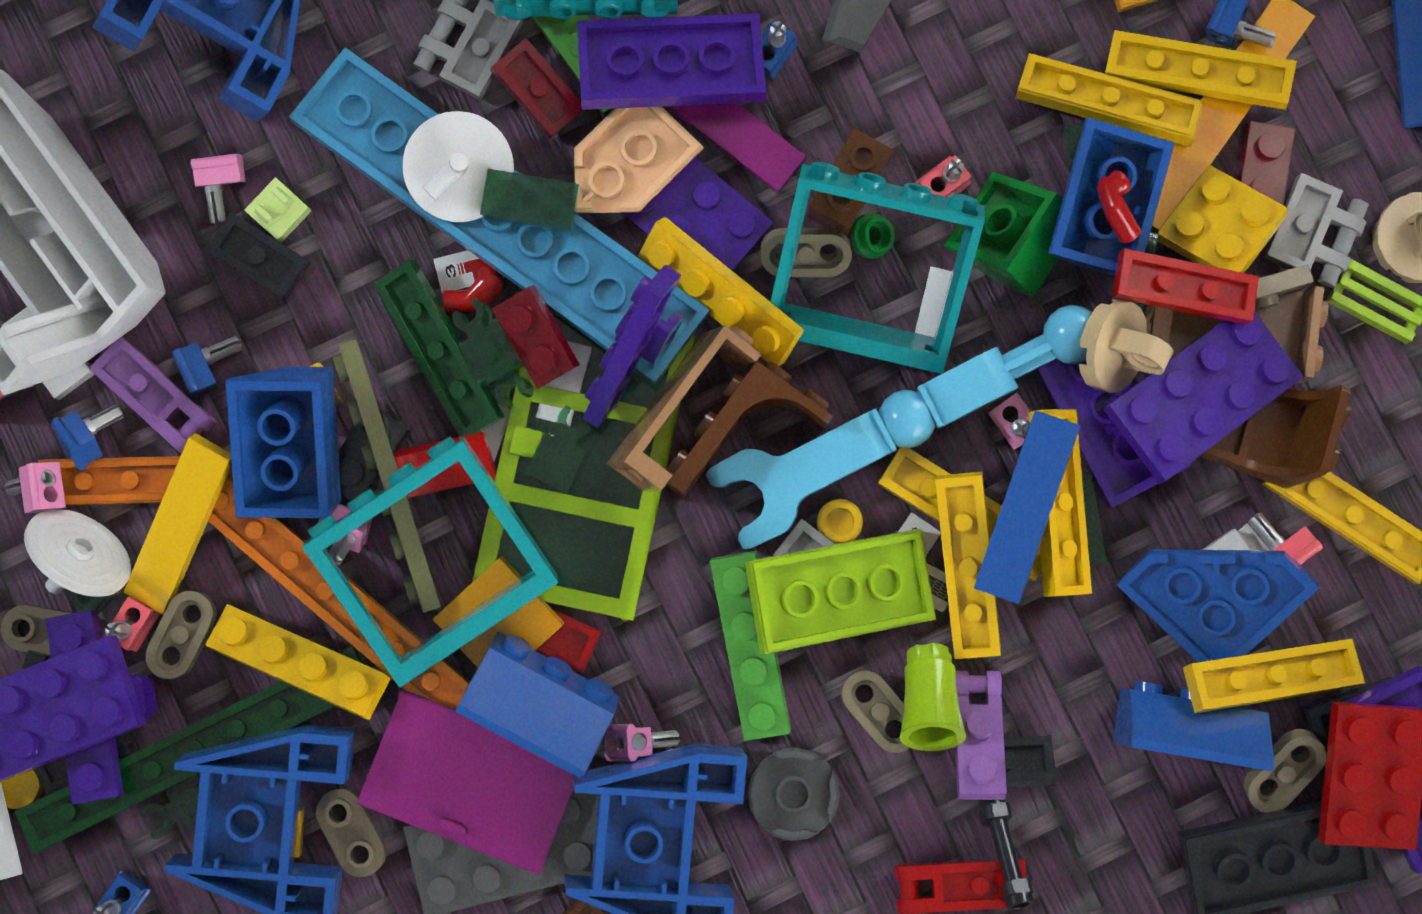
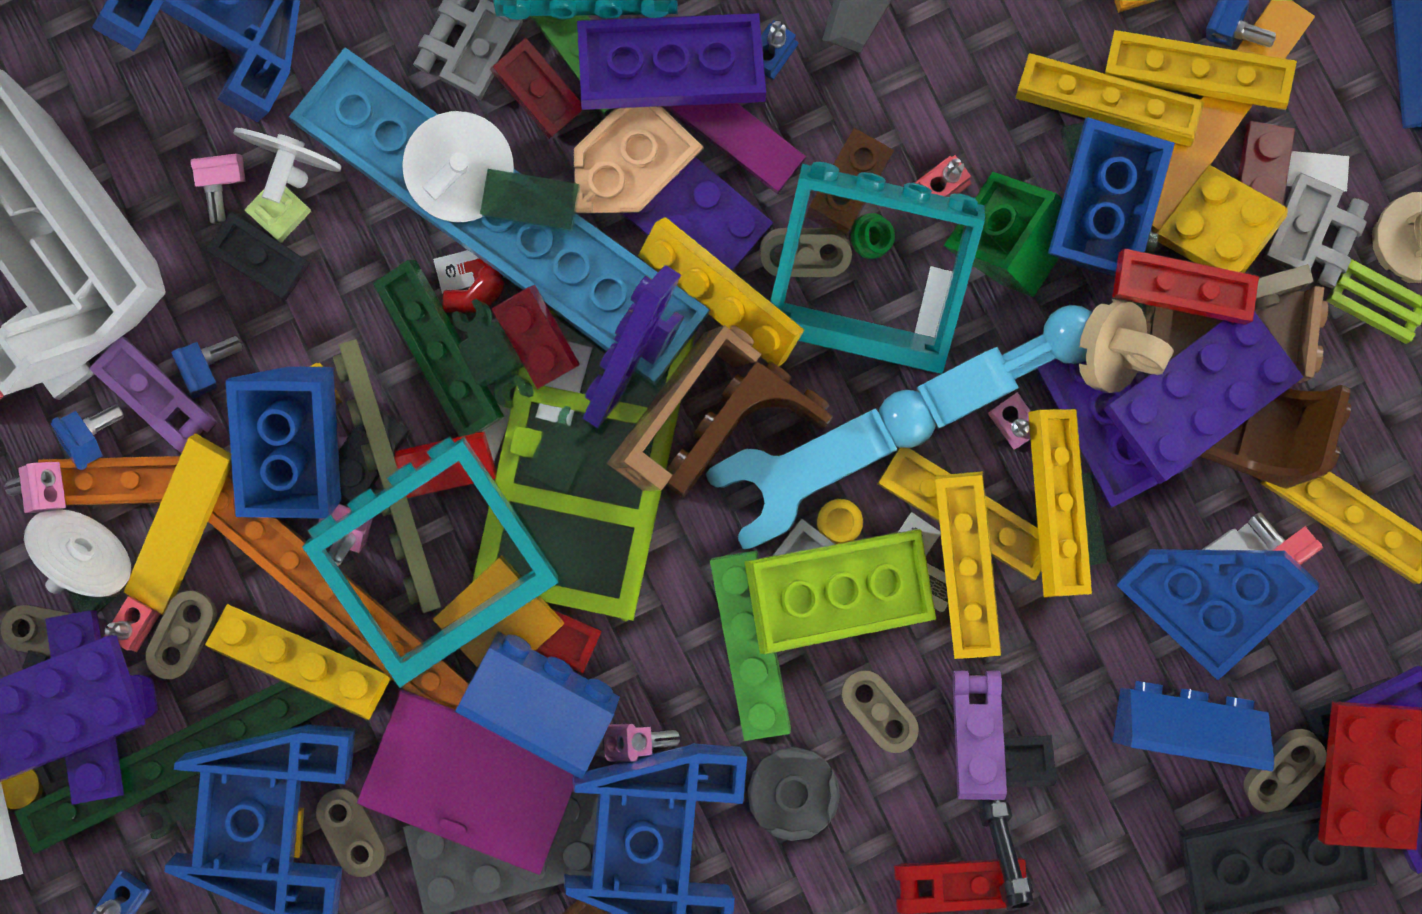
lime plant [900,643,966,751] -> none
blue tile [974,410,1080,604] -> none
red arm [1097,170,1141,243] -> none
yellow plate [1183,639,1365,713] -> none
none -> white shield [233,128,342,203]
none -> white sticker [1286,151,1349,192]

